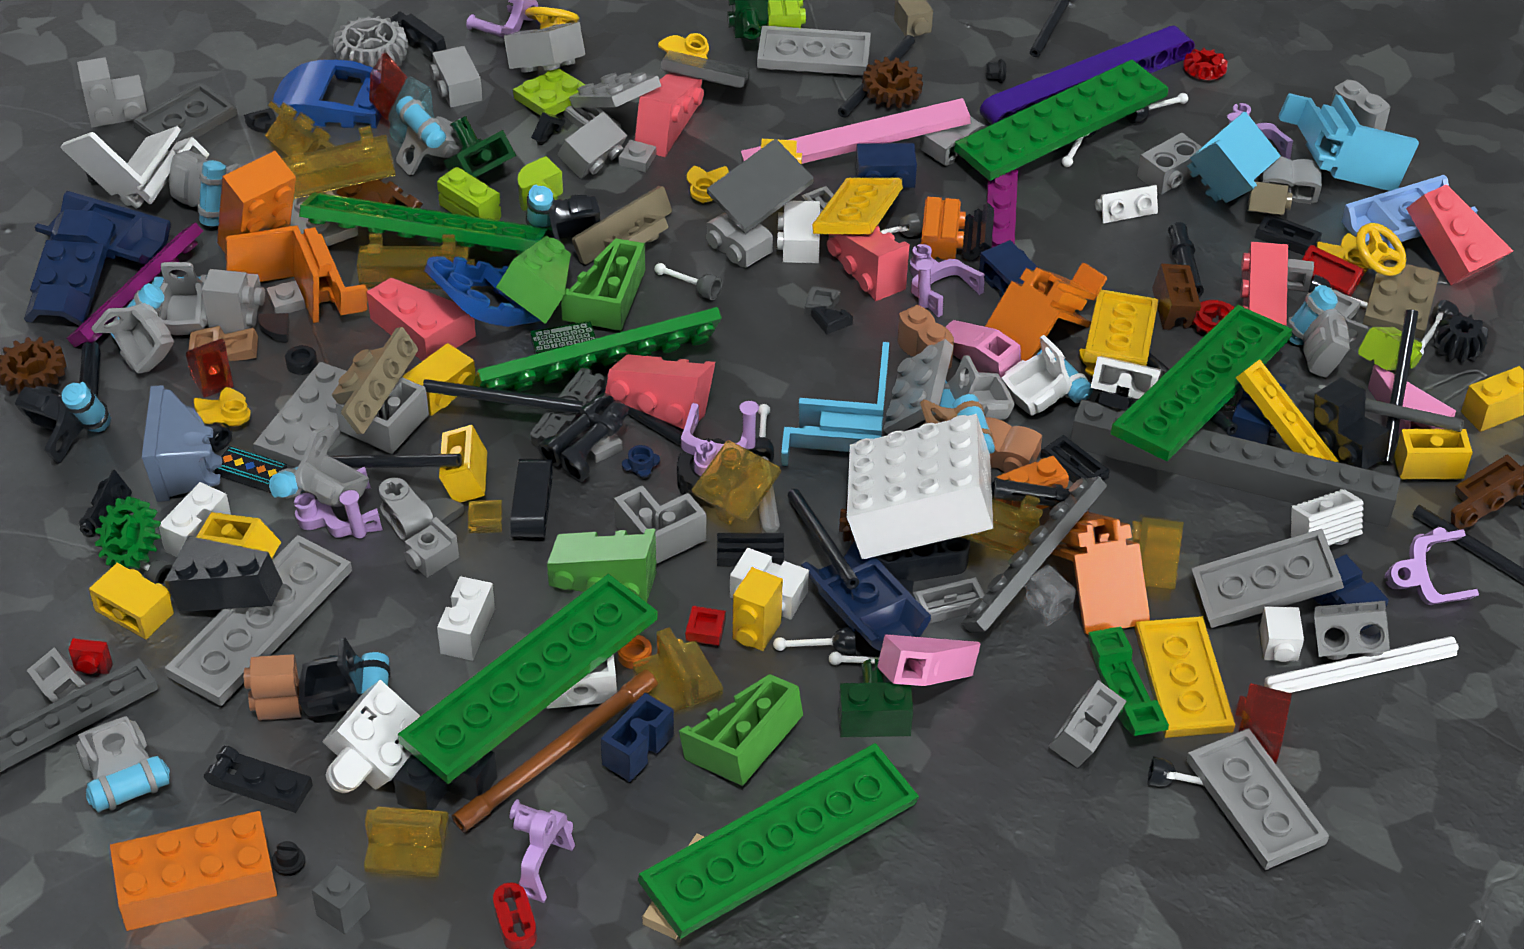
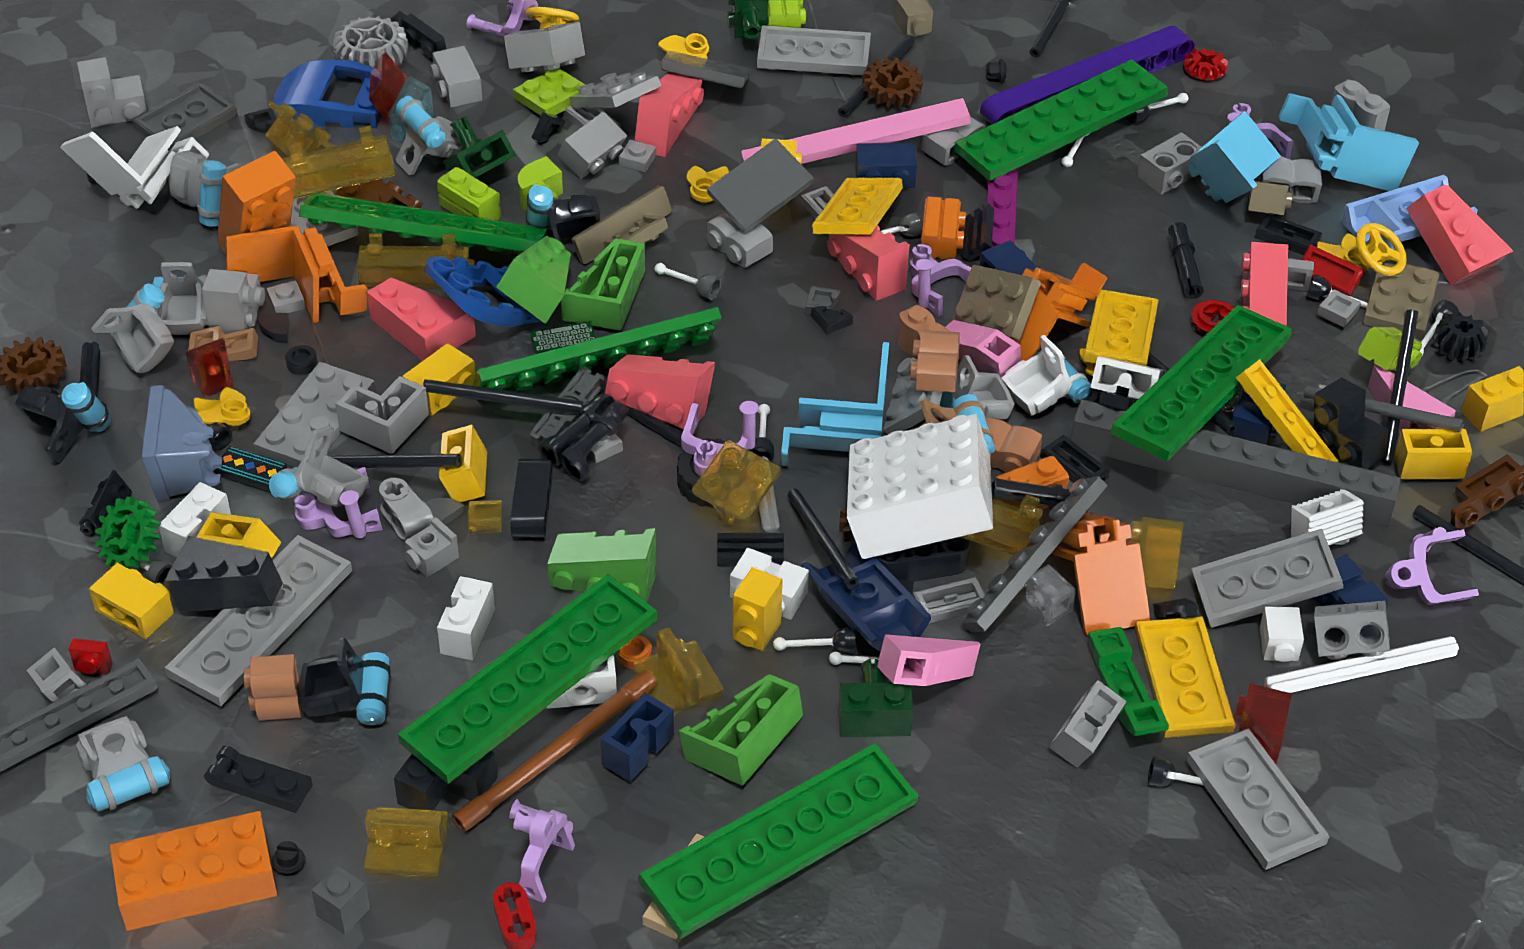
dark blue piece [24,209,115,326] -> none
dark blue piece [35,191,171,265] -> none
magenta plate [66,222,203,348] -> none
white brick [322,680,420,793] -> none
dark tan bracket [332,327,418,435] -> none
light grey brick [614,485,706,564] -> none
dark blue plate [622,445,660,477] -> none
red plate [685,606,726,646] -> none
white brick [777,201,820,263] -> none
white hinge [1095,185,1158,223] -> none
reddish brown hinge [1152,263,1201,330] -> none
light grey piece [1286,285,1369,377] -> none
none -> nougat brick [910,330,960,392]
none -> dark tan plate [952,265,1041,340]
none -> black tile [1153,598,1199,618]

